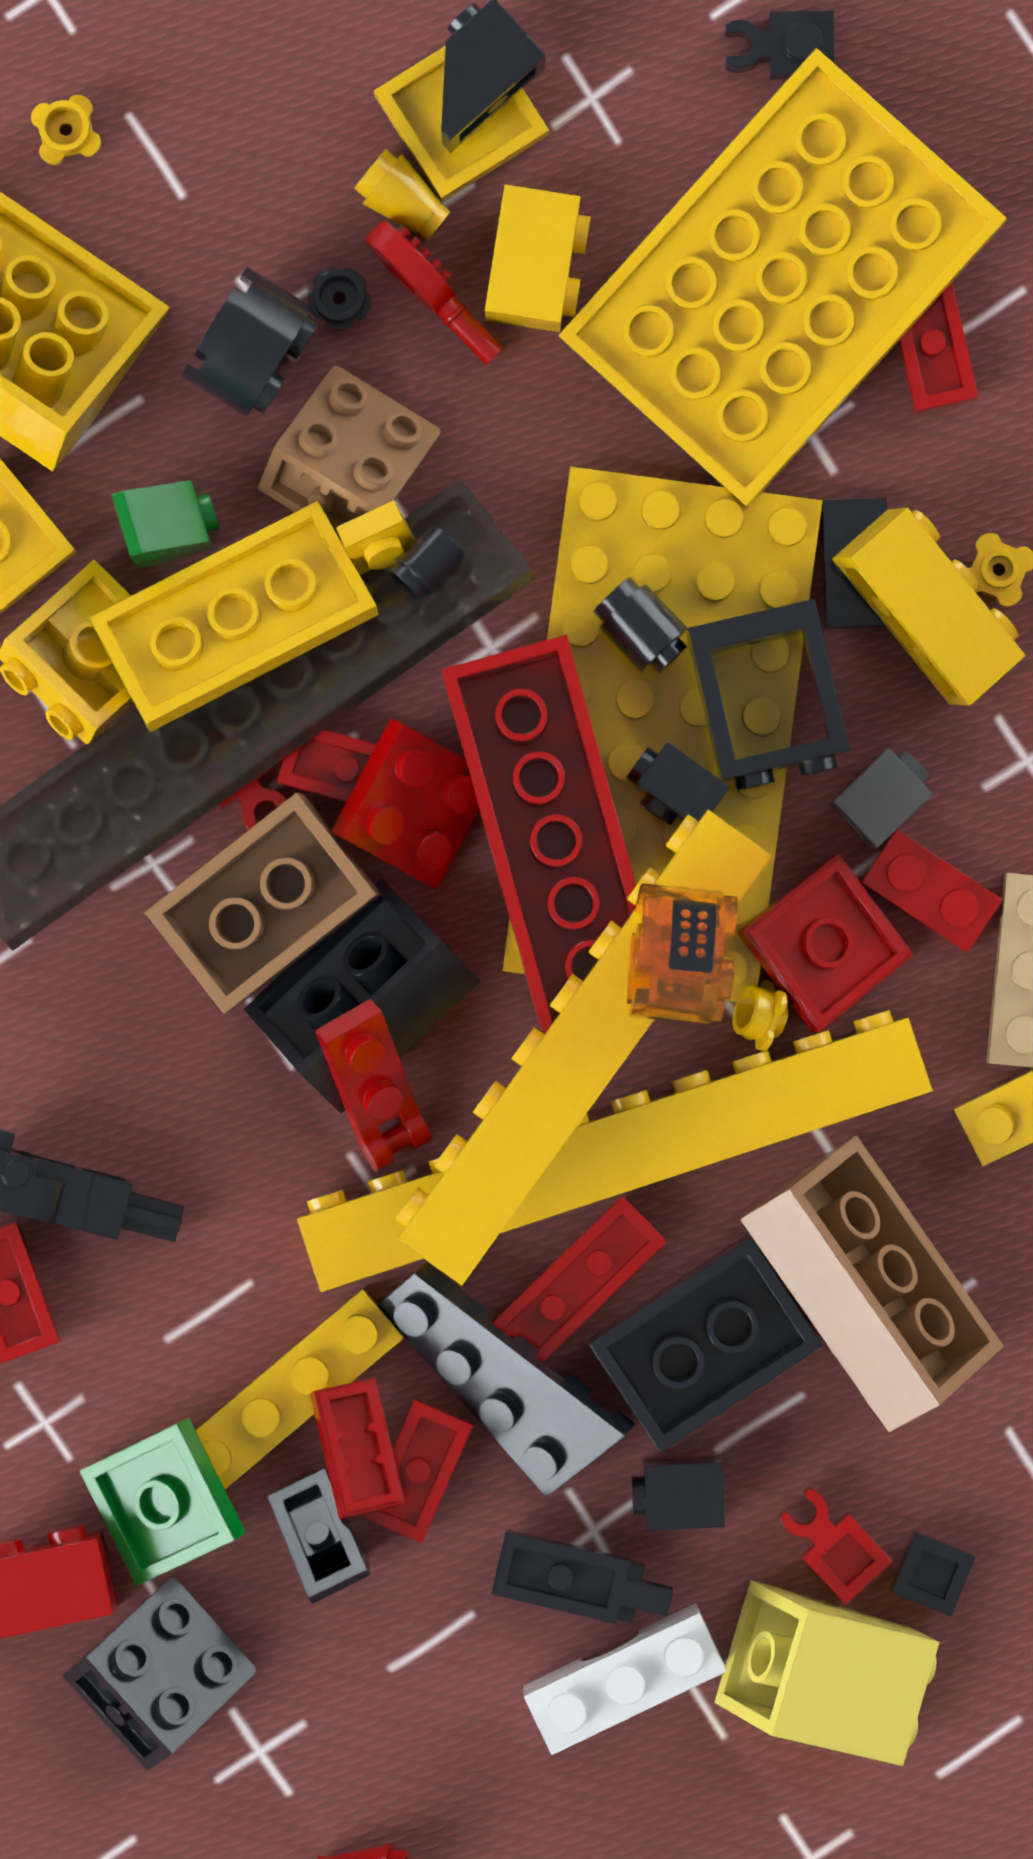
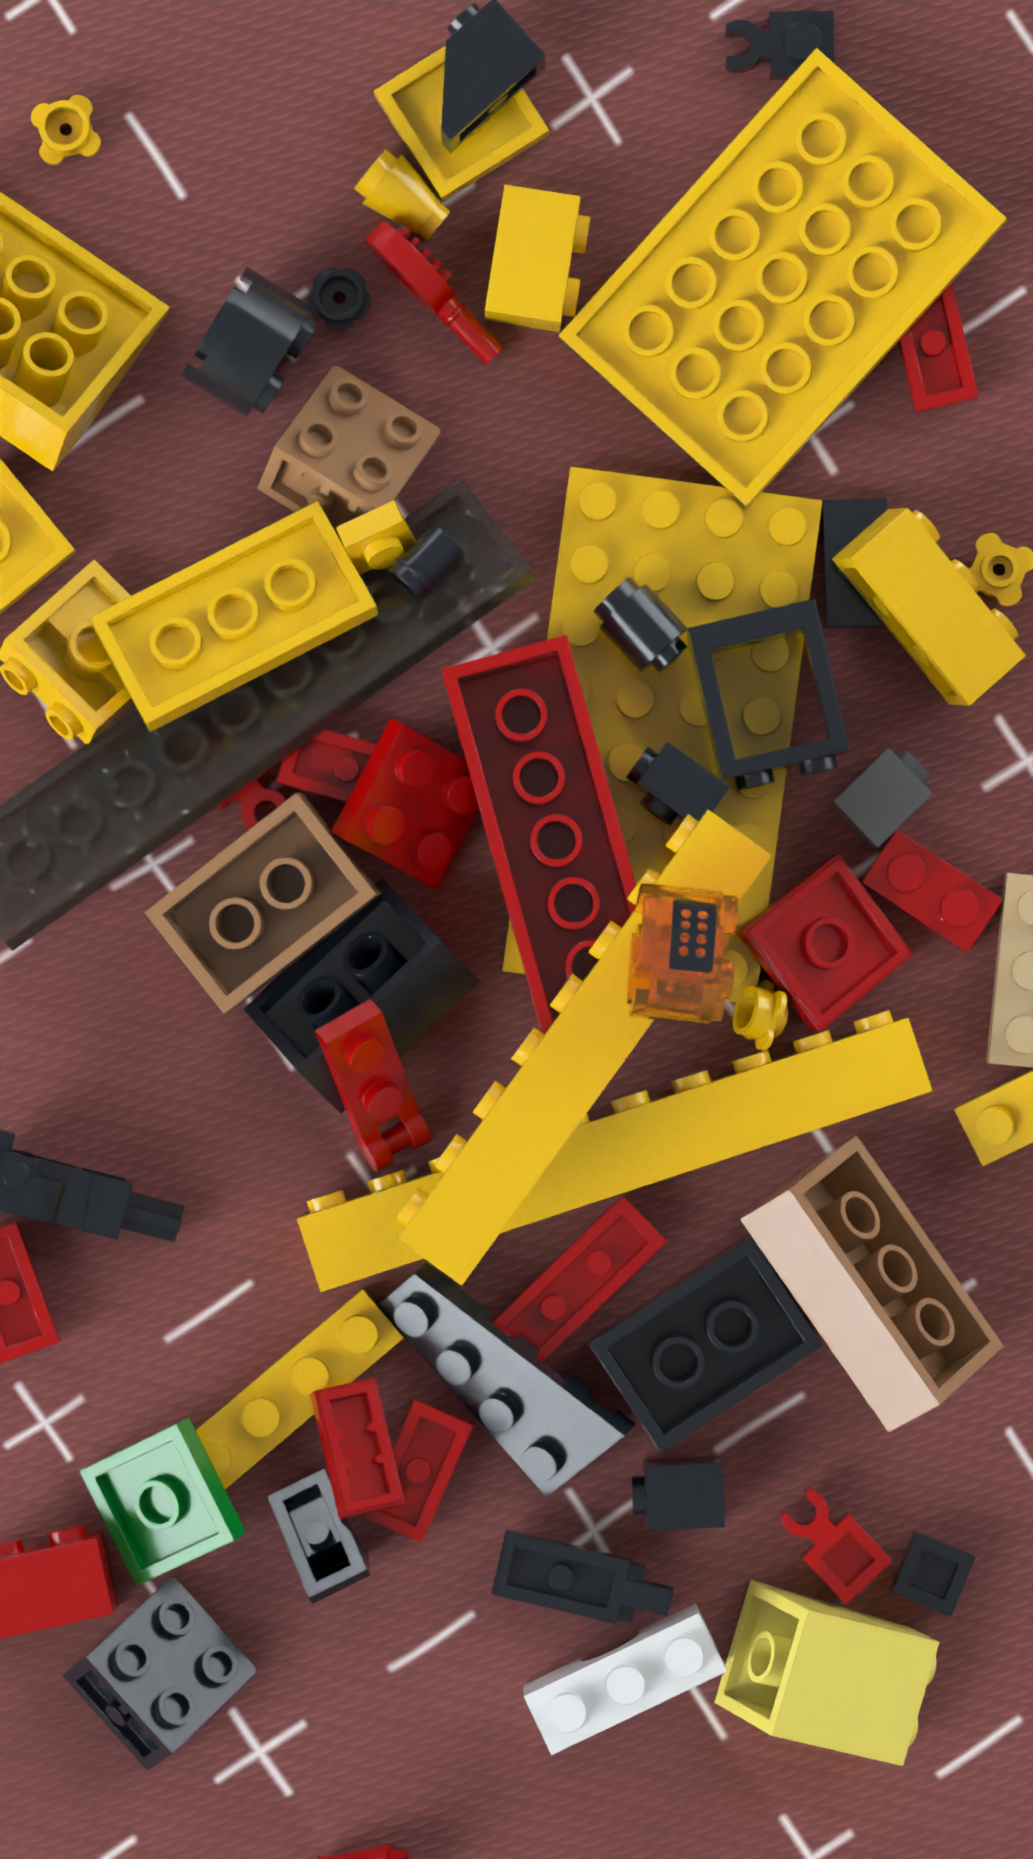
green slope [111,480,220,570] -> none

